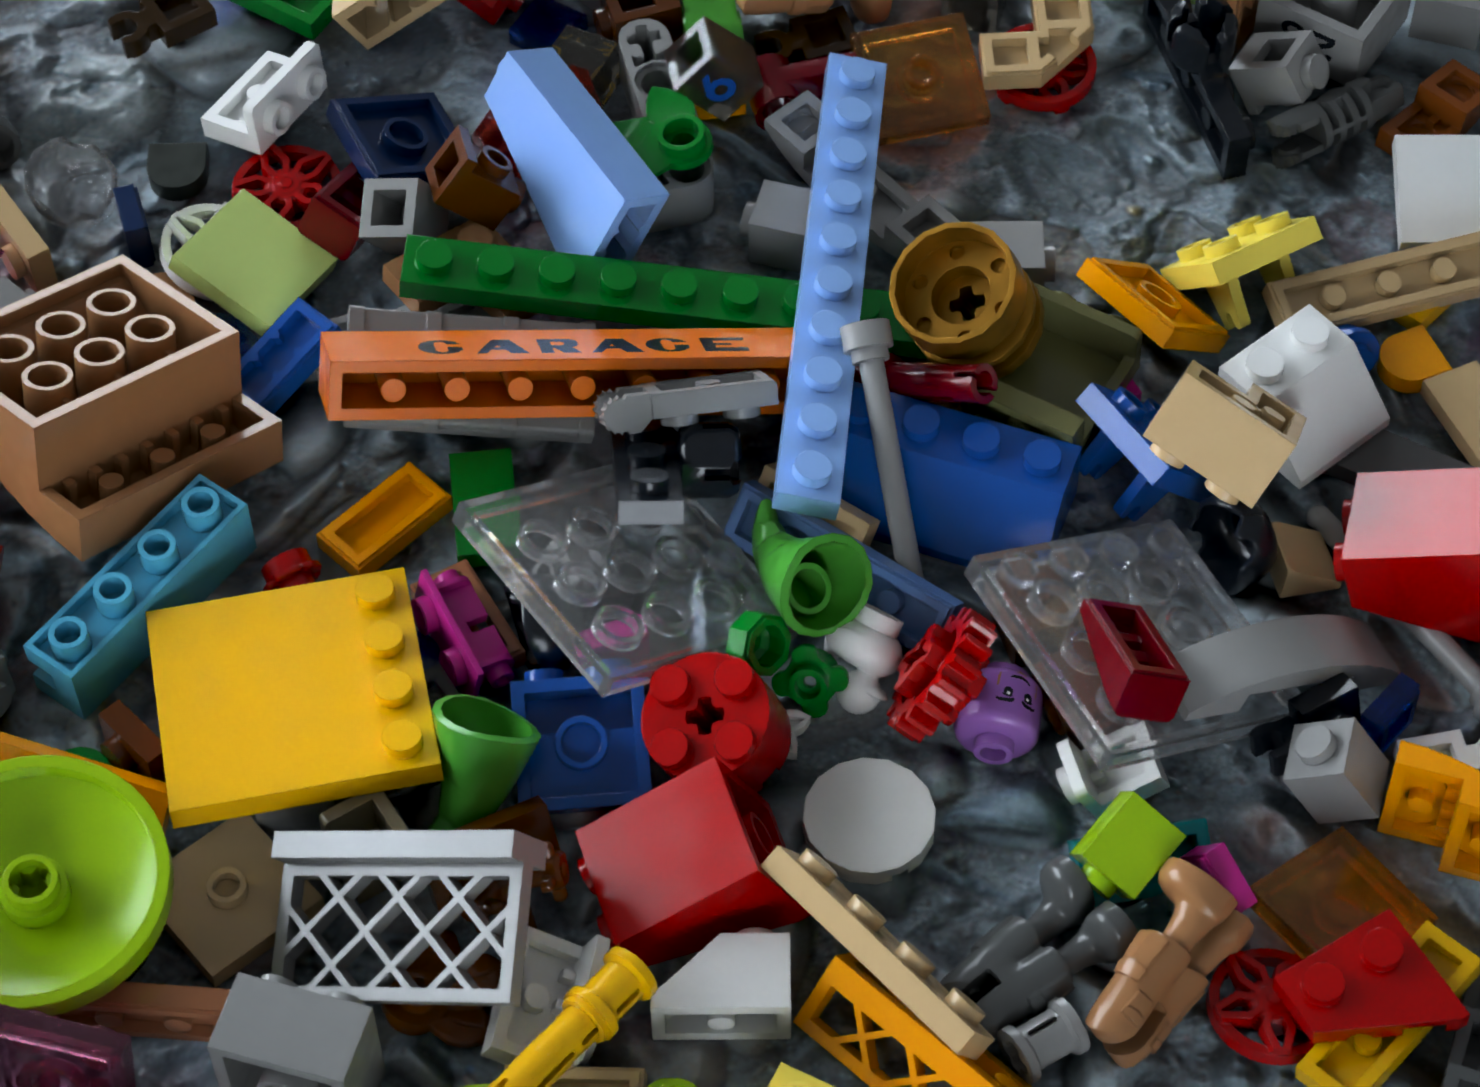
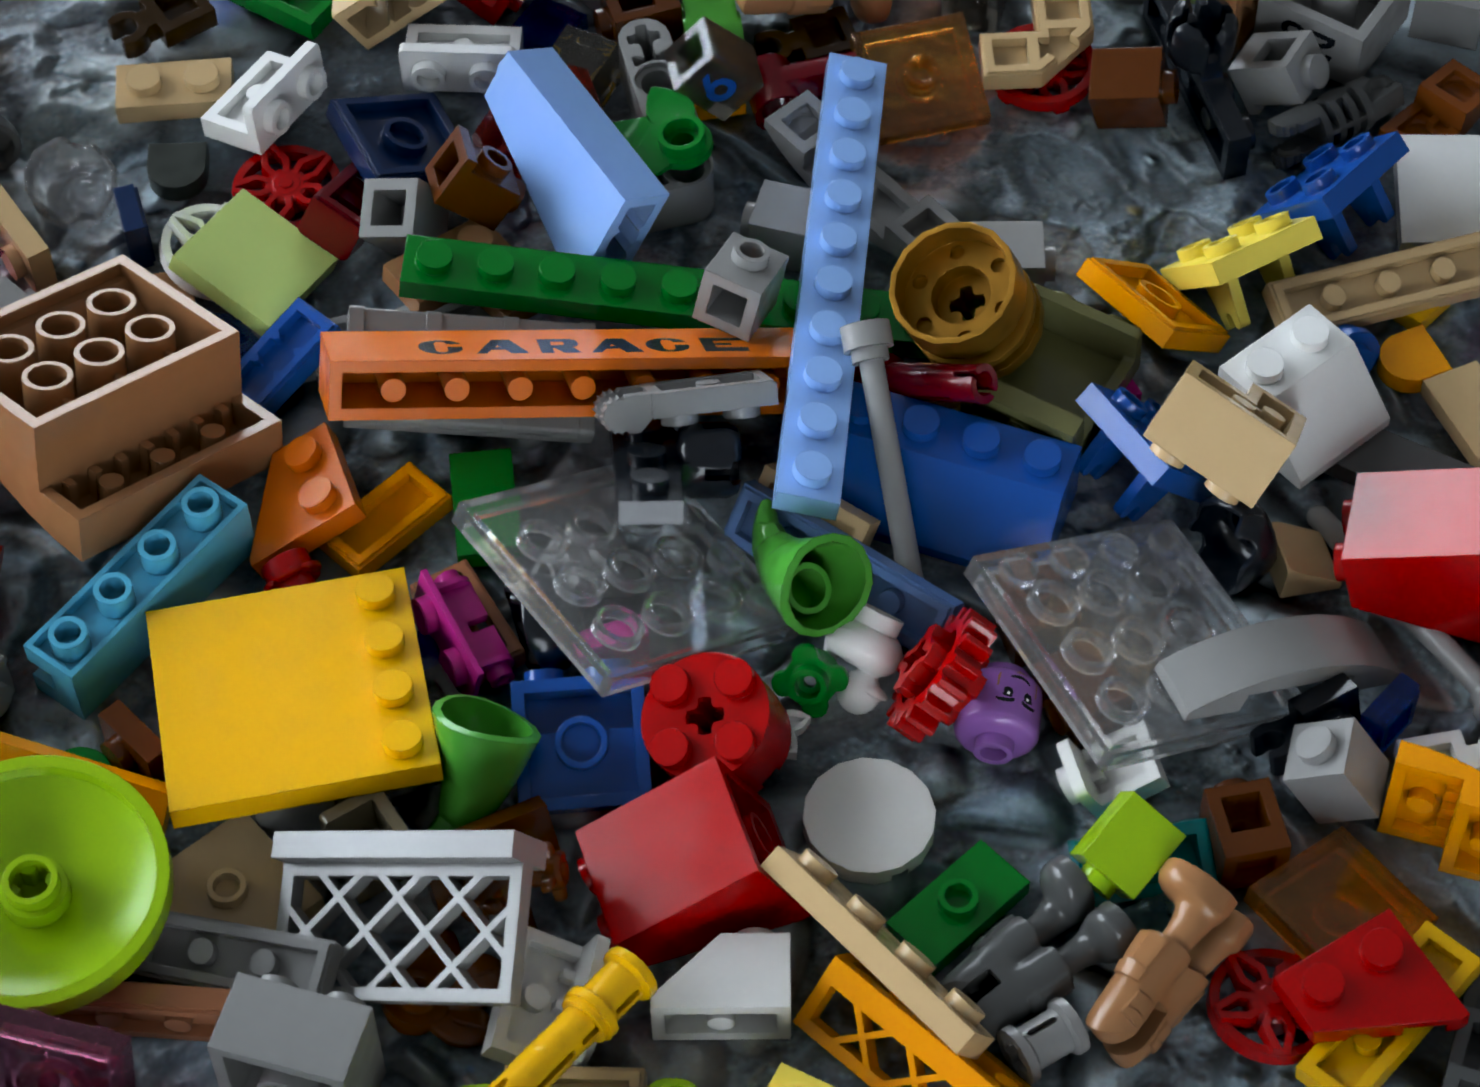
green tile [726,610,792,676] -> none
dark red slope [1079,598,1190,723] -> none
dark pink tile [1179,842,1258,913] -> none
none -> tan plate [115,57,234,124]
none -> light grey tile [132,911,344,995]
none -> orange wing [249,422,368,579]
none -> white bracket [398,23,524,94]
none -> light grey brick [692,232,789,342]
none -> green plate [885,840,1030,977]
none -> reddish brown brick [1088,46,1179,129]
none -> reddish brown brick [1199,777,1292,890]
none -> blue plate [1250,131,1410,260]

